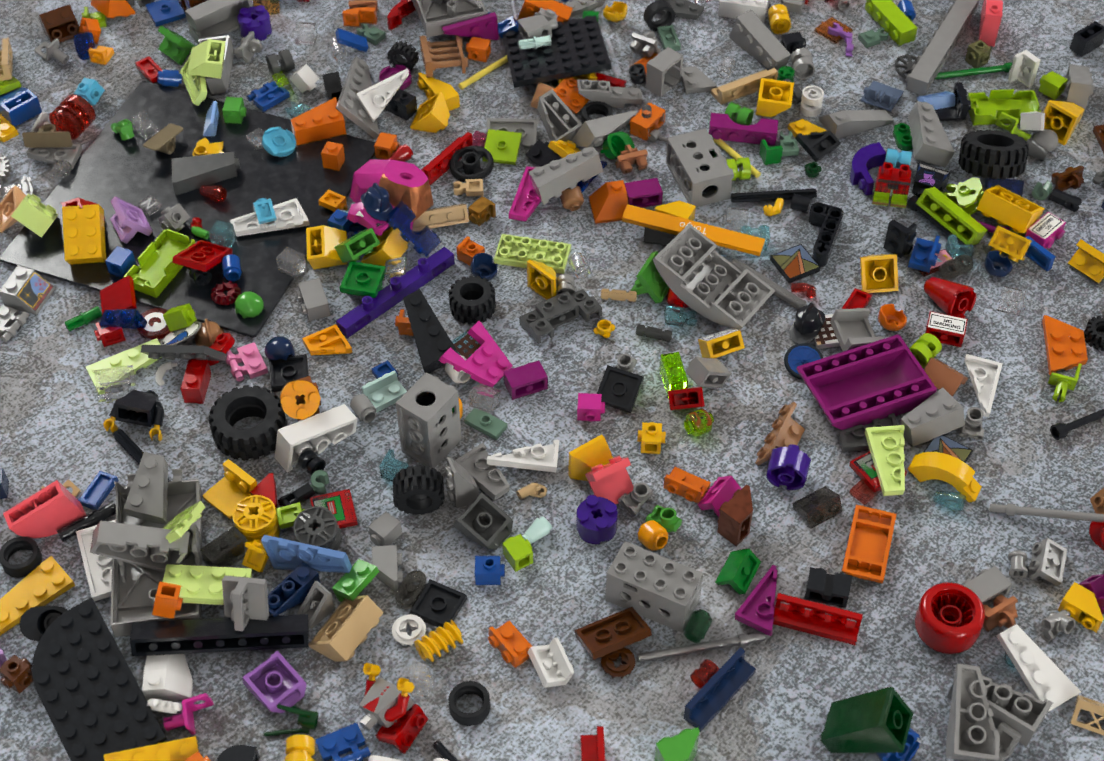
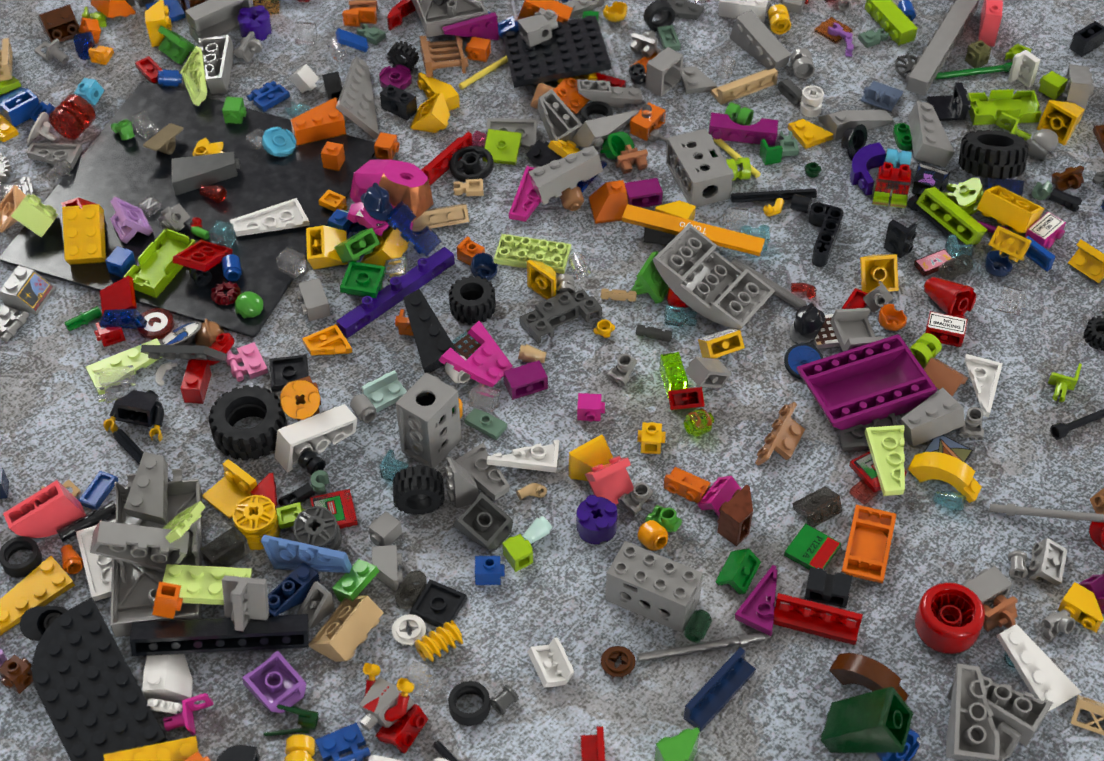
dark tan piece [22,124,72,148] -> none
lime brick [163,303,197,332] -> none
yellowish green slope [188,39,226,79] -> none
light blue slope [203,101,219,136] -> none
yellow bracket [242,539,268,572] -> none
medium azure bracket [253,198,276,224] -> none
dark blue hair [265,336,295,360] -> none
dark grey wheel [266,49,295,76] -> none
clear neon green piece [272,71,294,94] -> none
white wing [356,69,409,122] -> none
blue tile [372,360,398,379] -> none
red cone [387,144,413,162] -> none
pearl gold brick [468,196,496,226] -> none
orange bracket [488,620,533,668] -> none
light aqua axle [518,35,551,50] -> none
reddish brown plate [575,607,652,660] -> none
black tile [597,365,644,413] -> none
clear red wheel [690,659,719,689] -> none
yellow slope [755,78,794,117] -> none
dark purple brick [766,444,811,490] -> none
tile [770,244,820,283] -> none
green wheel [777,66,795,82] -> none
black brick [780,32,806,54] -> none
black wing [795,131,841,162] -> none
blue bracket [908,235,942,273] -> none
light blue slope [917,91,955,110] -> none
white slope [1020,112,1045,130] -> none
orange wing [1042,315,1088,375] -> none
none -> blue bracket [29,101,60,121]
none -> orange cone [61,544,83,574]
none -> yellow slope [145,0,172,47]
none -> dark grey bush [490,685,519,715]
none -> tan cone [518,344,547,363]
none -> tile [784,523,841,570]
none -> reddish brown arch [829,653,909,702]
none -> black piece [841,124,868,161]
none -> light grey bracket [863,281,893,312]
none -> lime plate [1004,44,1032,63]

